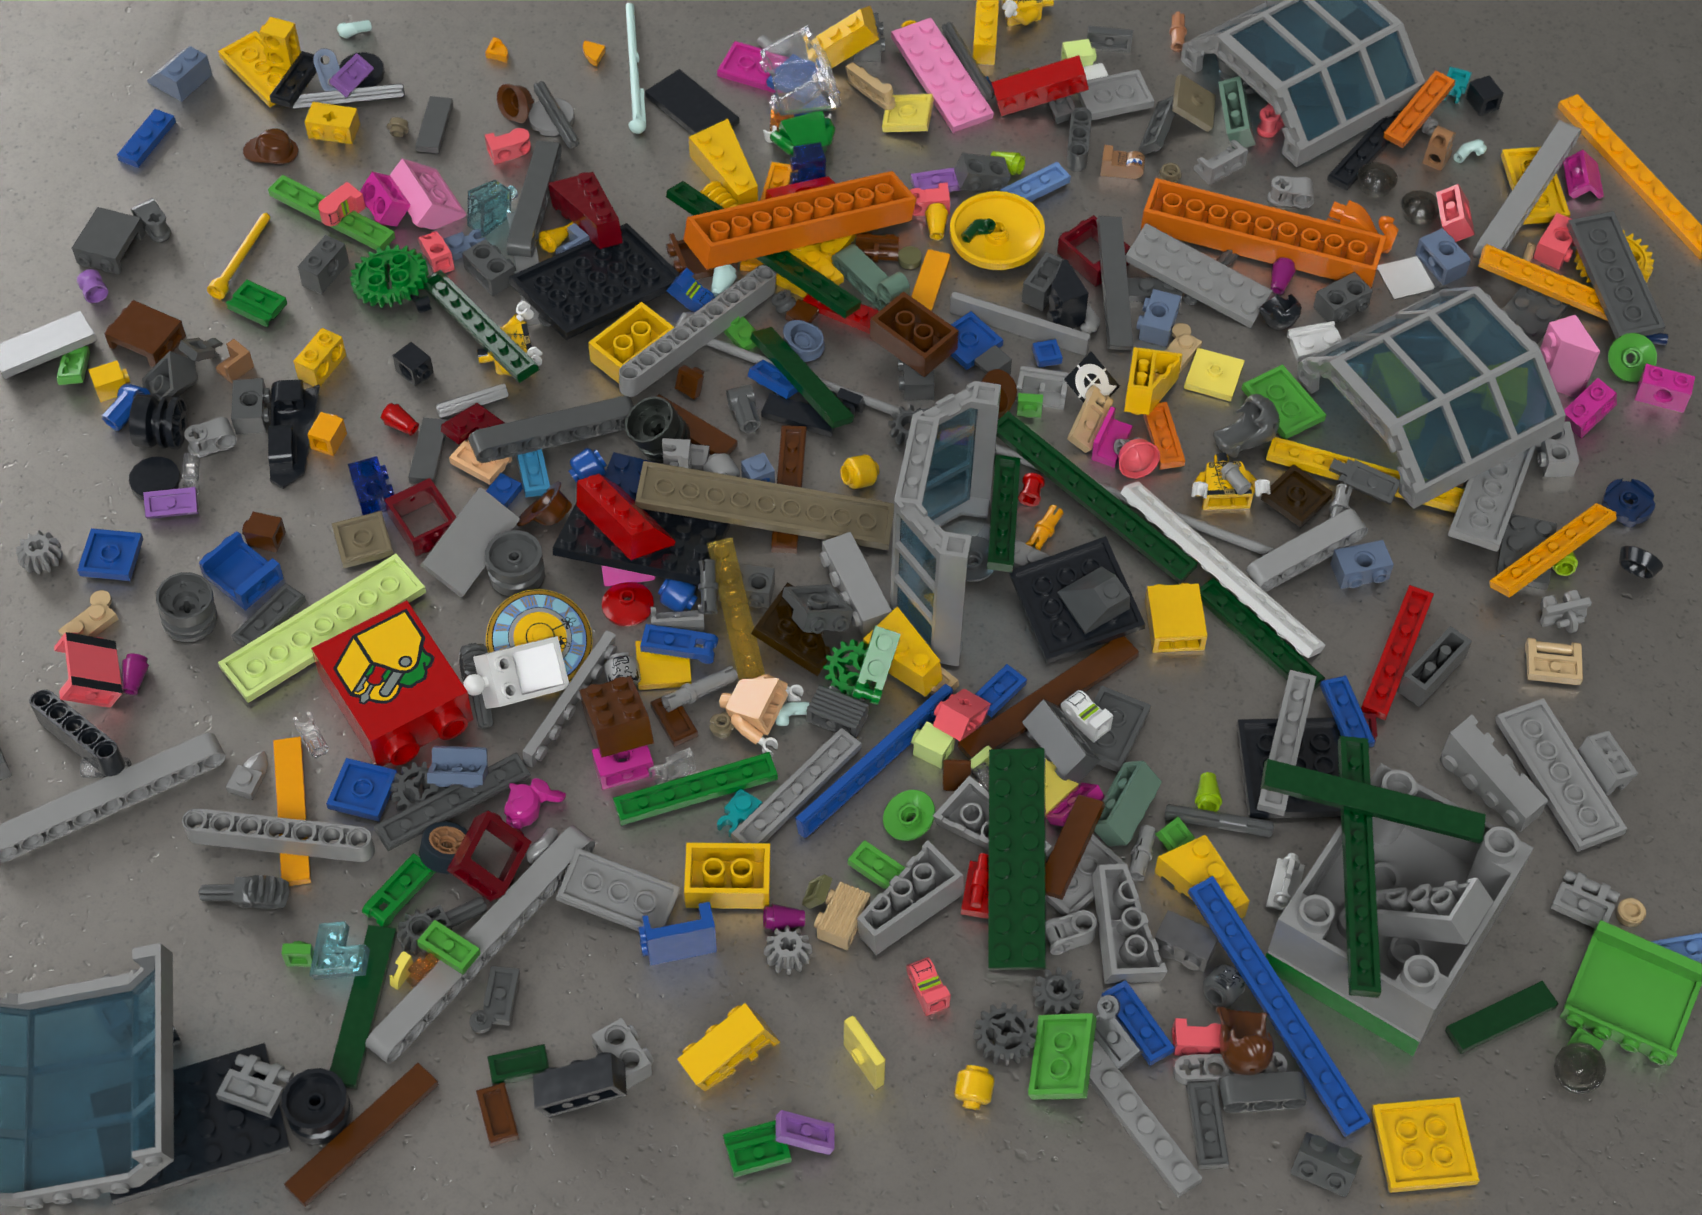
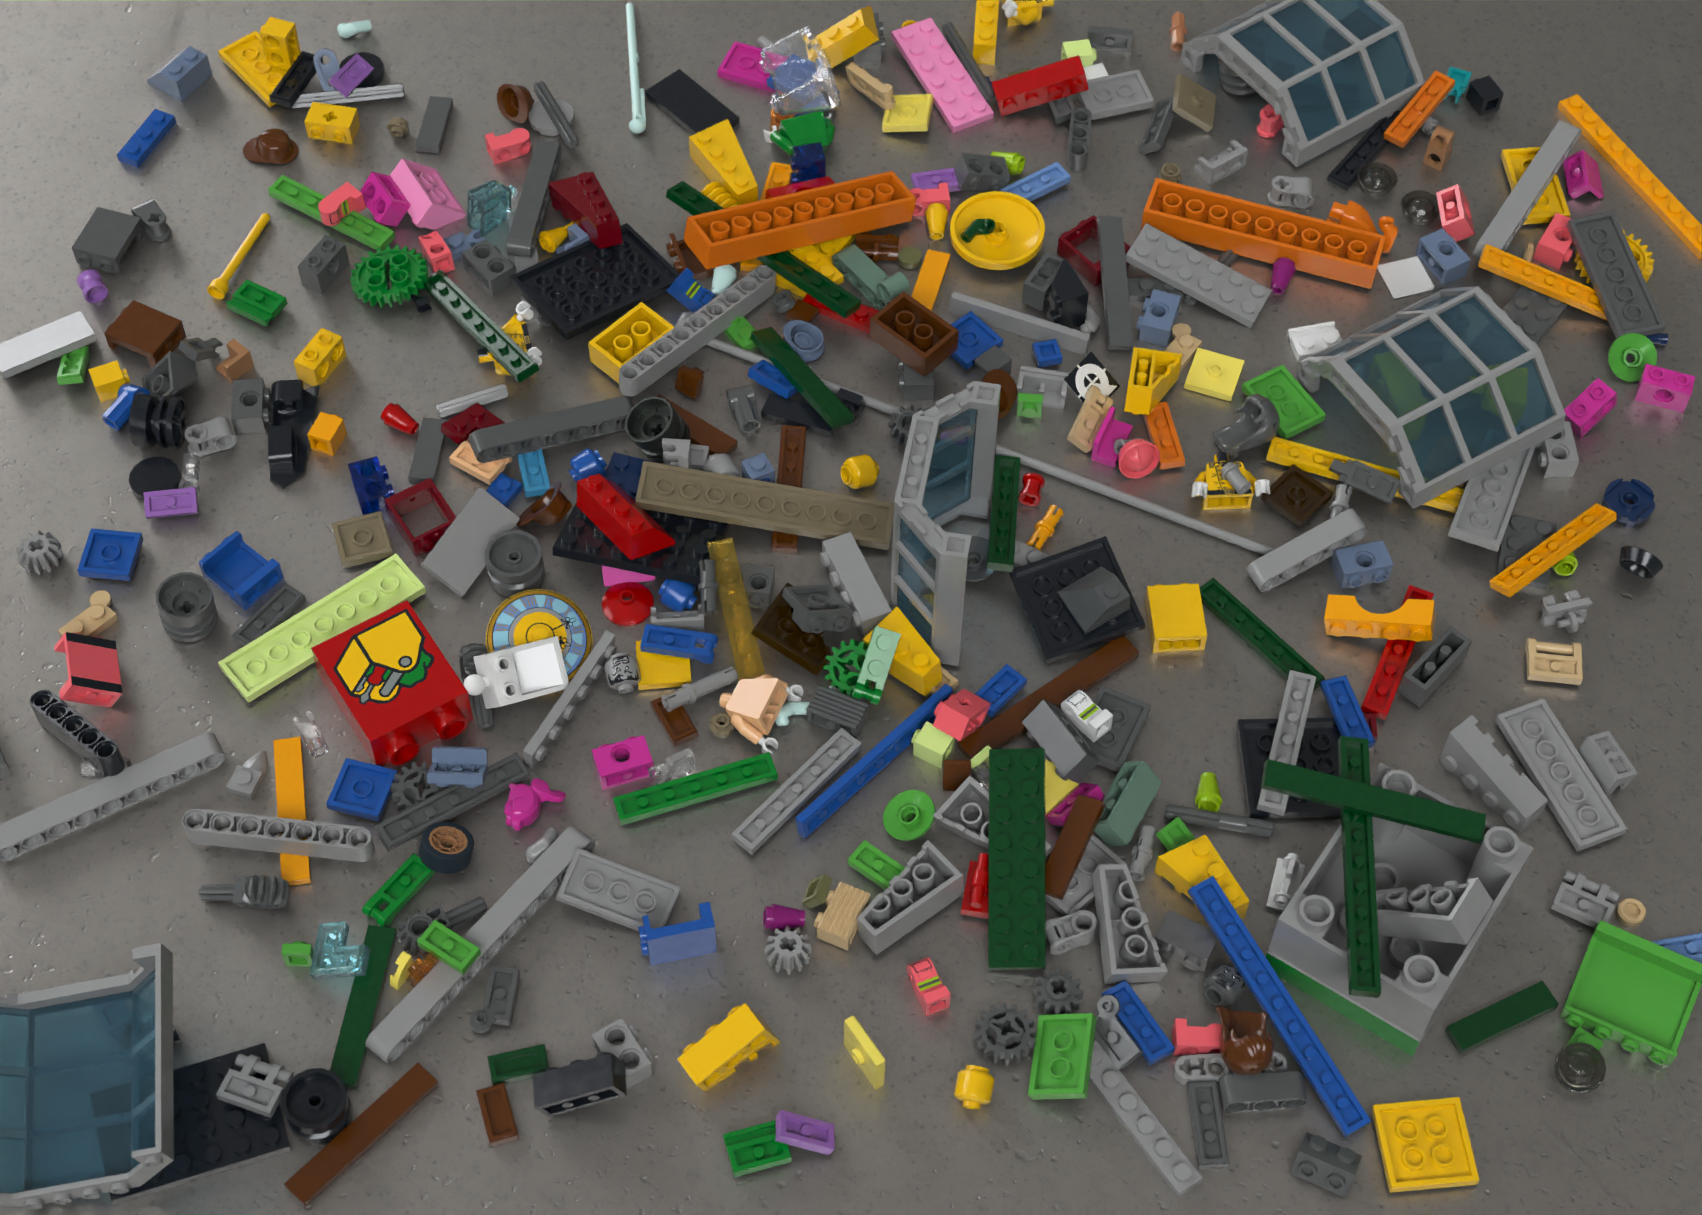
magenta cone [122,653,149,695] -> none
reddish brown brick [242,511,286,553] -> none
black brick [393,342,434,387] -> none
dark red window [447,810,532,902] -> none
light orange tile [485,37,509,62] -> none
reddish brown brick [579,676,654,758] -> none
light orange tile [583,40,606,66] -> none
yellow brick [684,843,771,909] -> none
teal plate [717,788,762,838] -> none
dark green plate [997,411,1198,584] -> none
medium nougat leg [1100,145,1145,179] -> none
white plate [1120,481,1326,658] -> none
sand green brick [1218,76,1256,150] -> none
black hair [1259,294,1302,330] -> none
dark grey brick [1313,272,1373,323] -> none
light aqua arm [1453,139,1487,163] -> none
bright pink slope [1533,315,1600,398] -> none
none -> light orange arch [1324,594,1436,642]

